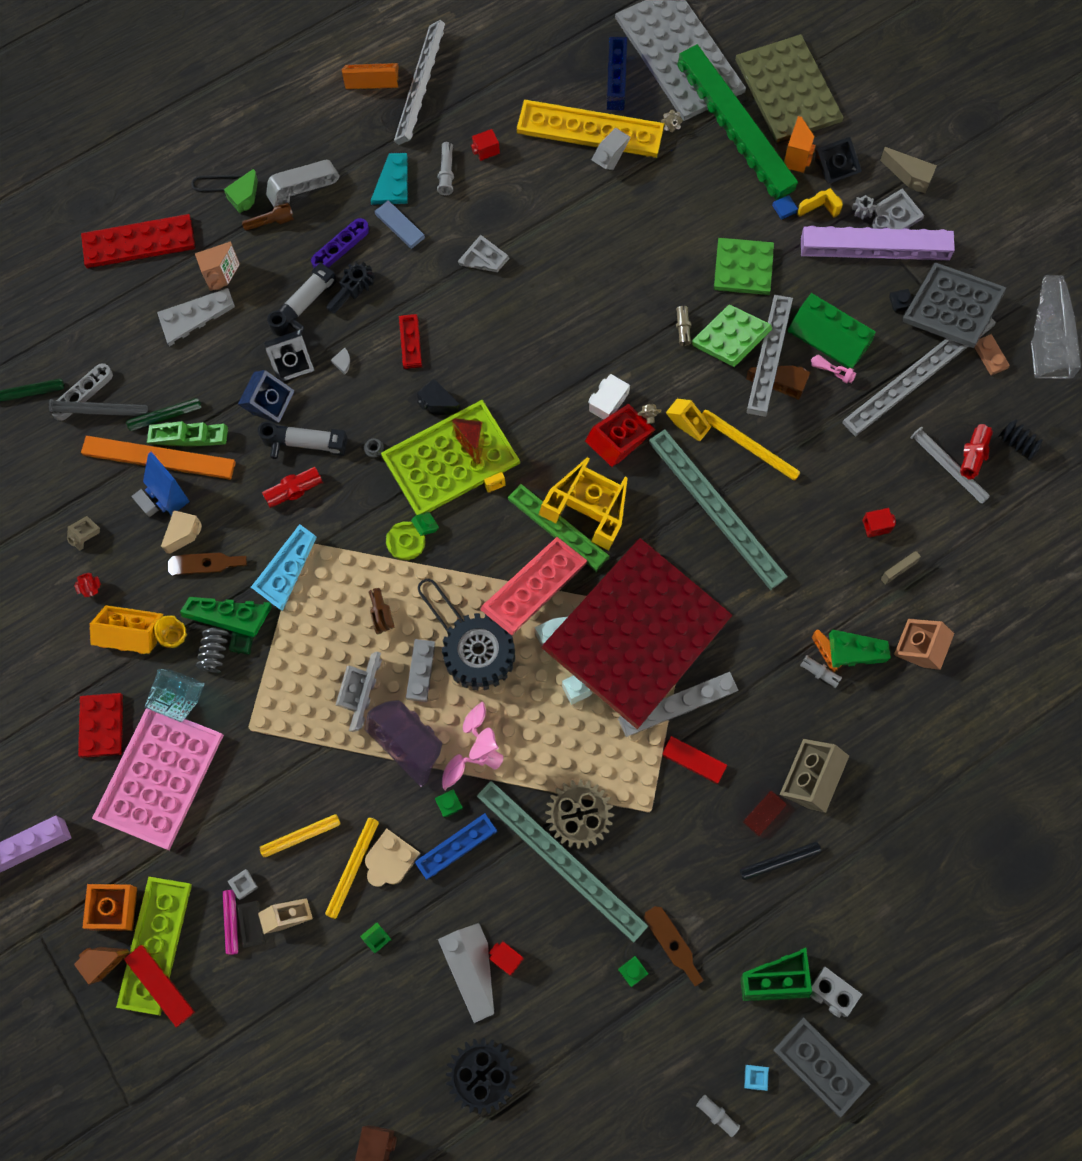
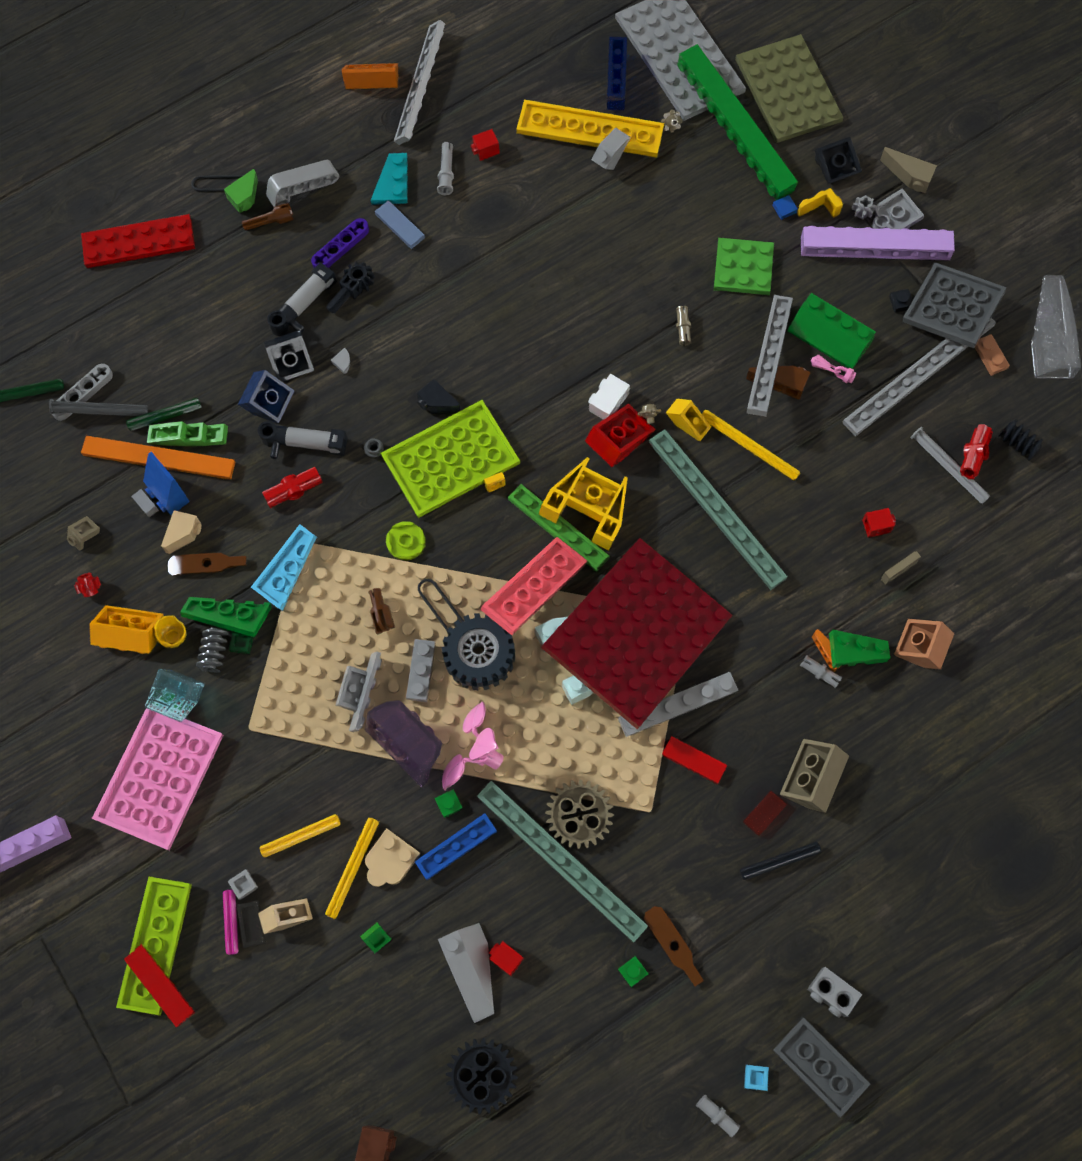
dark orange slope [74,947,130,985] -> none
red plate [78,693,123,758] -> none
orange brick [83,884,137,931] -> none
light grey wing [157,288,235,347] -> none
nougat slope [195,241,240,291] -> none
red tile [399,314,422,369] -> none
green plate [411,512,439,536] -> none
clear red slope [452,418,485,465] -> none
light grey wing [458,235,509,272] -> none
bright green plate [692,304,772,367] -> none
green wedge [740,947,812,1001] -> none
orange slope [784,116,816,173] -> none

